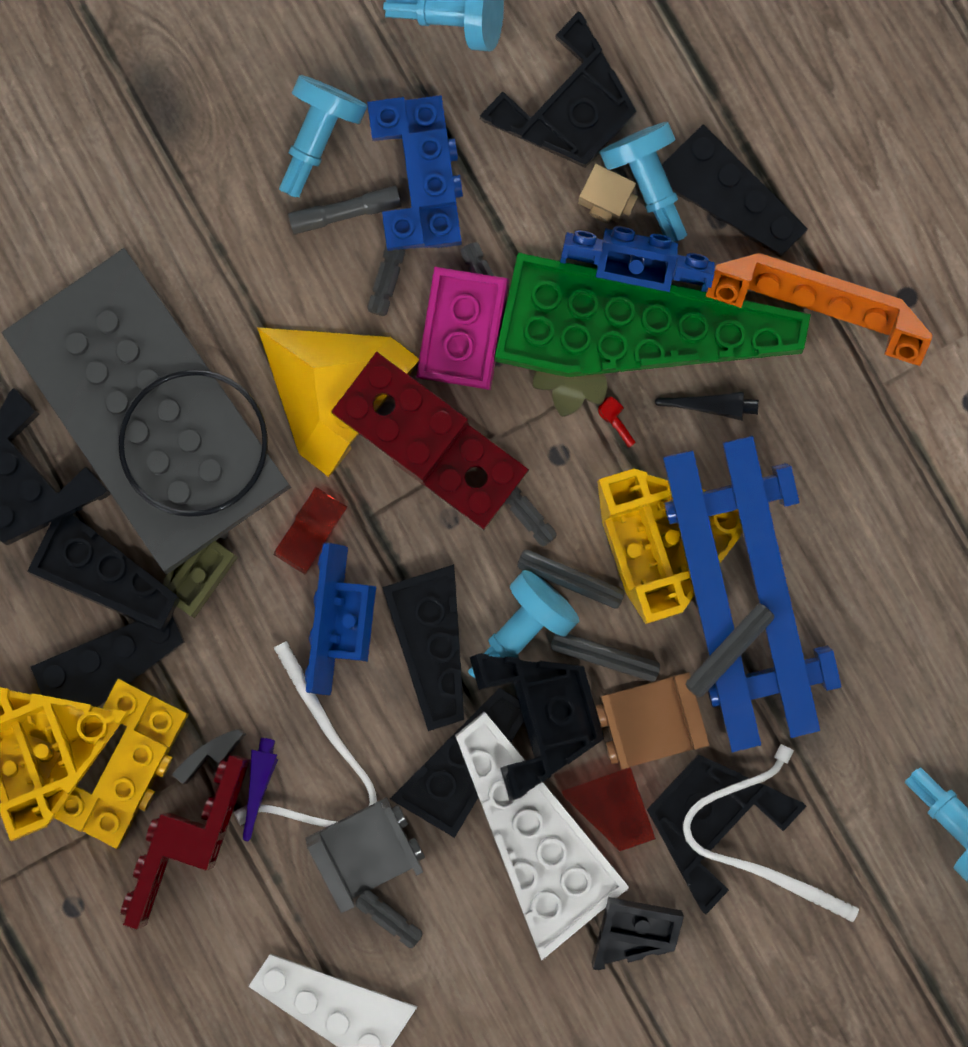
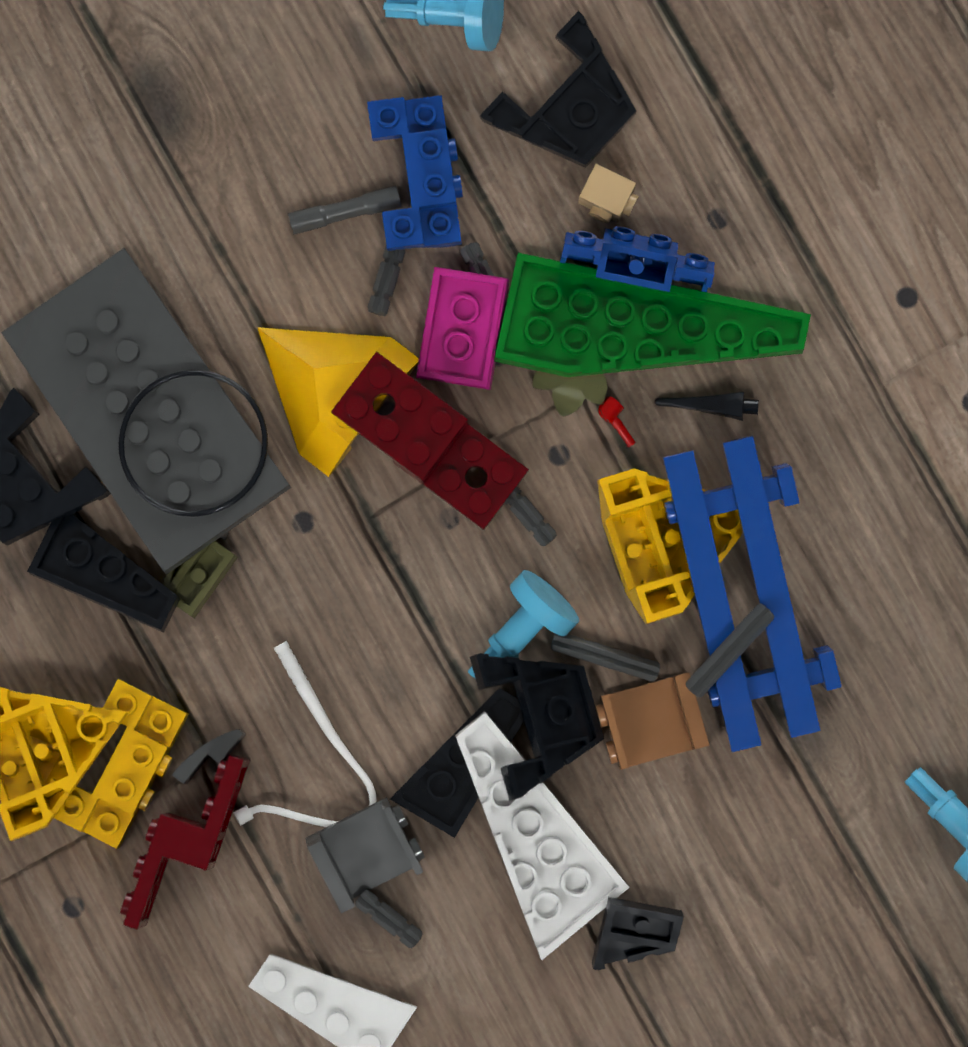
black wing [31,614,185,707] -> none
dark purple piece [242,738,278,841] -> none
clear red slope [274,487,347,575] -> none
medium azure piece [279,75,368,197] -> none
blue bracket [305,542,376,695] -> none
black wing [382,564,464,731] -> none
dark grey axle [517,550,625,609] -> none
clear red wing [562,767,656,851] -> none
medium azure piece [599,122,687,242] -> none
black wing [646,754,807,915] -> none
black wing [662,124,808,257] -> none
white piece [683,744,859,922] -> none
orange slope [706,253,933,366] -> none

